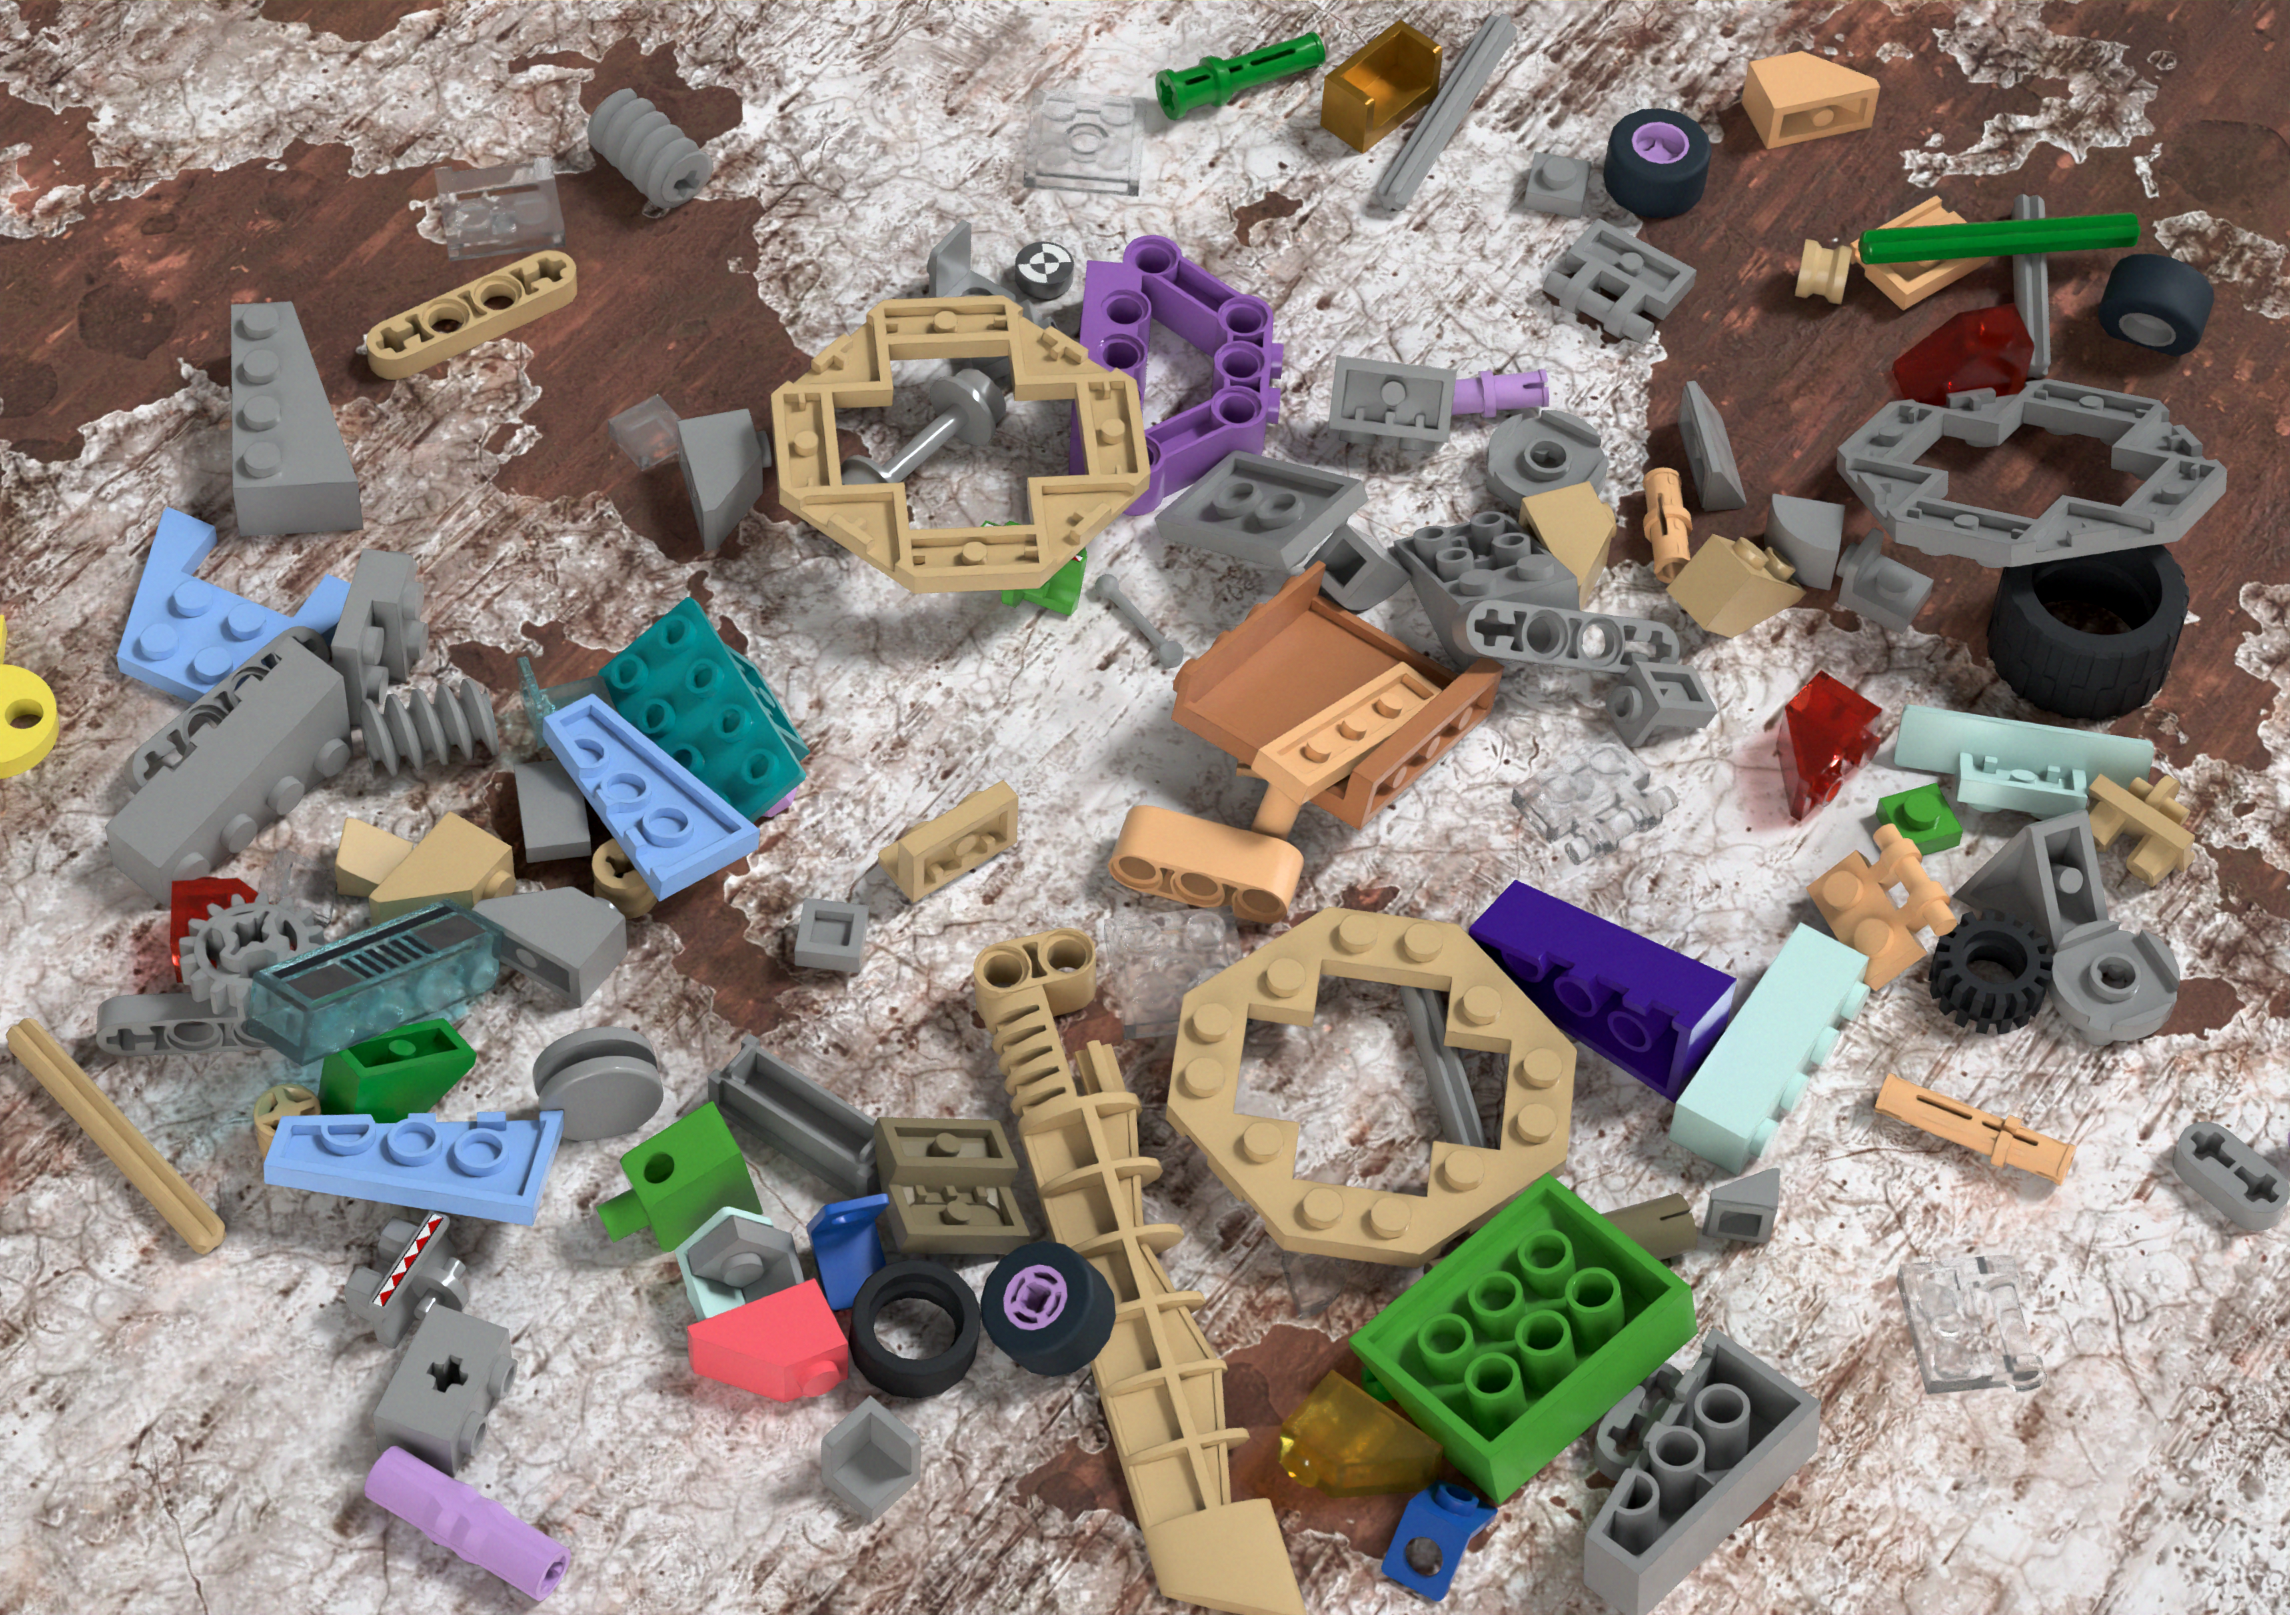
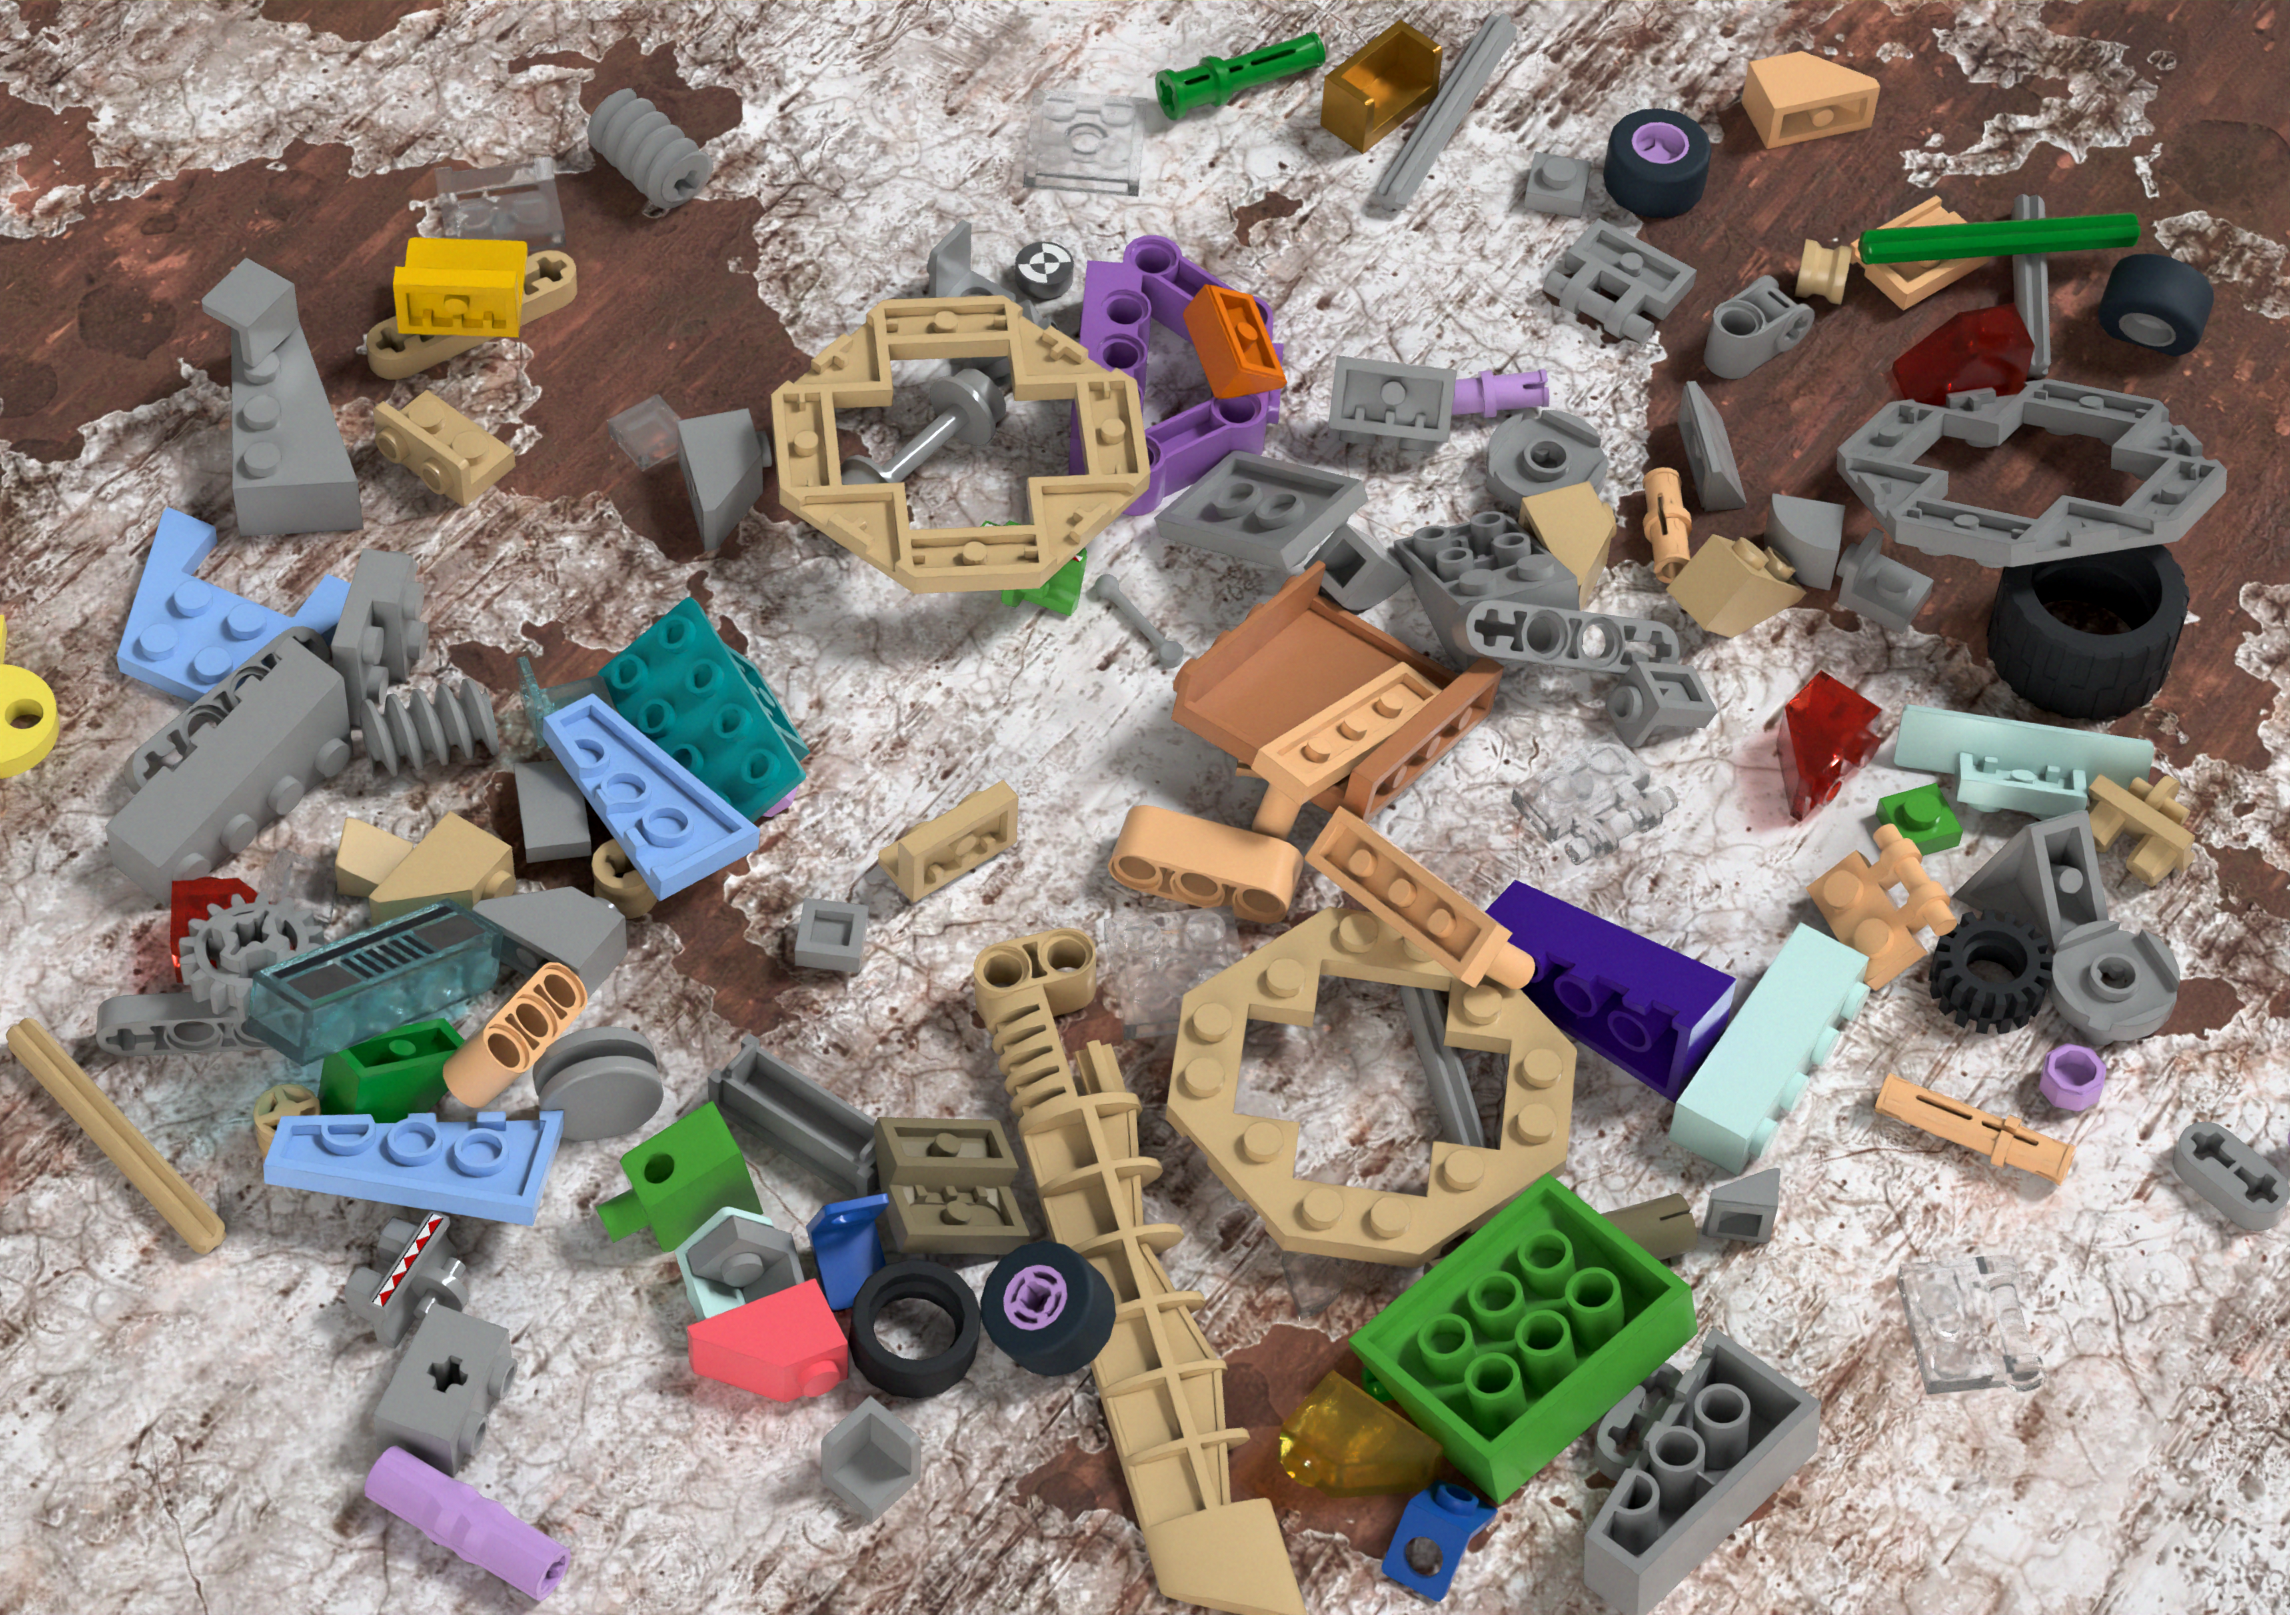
none -> light grey panel [201,258,300,367]
none -> tan bracket [373,390,515,508]
none -> yellow bracket [393,237,528,338]
none -> light nougat beam [443,962,588,1108]
none -> orange slope [1183,284,1287,399]
none -> light nougat piece [1304,805,1535,989]
none -> light grey piece [1703,275,1815,379]
none -> lavender tile [2039,1043,2107,1112]

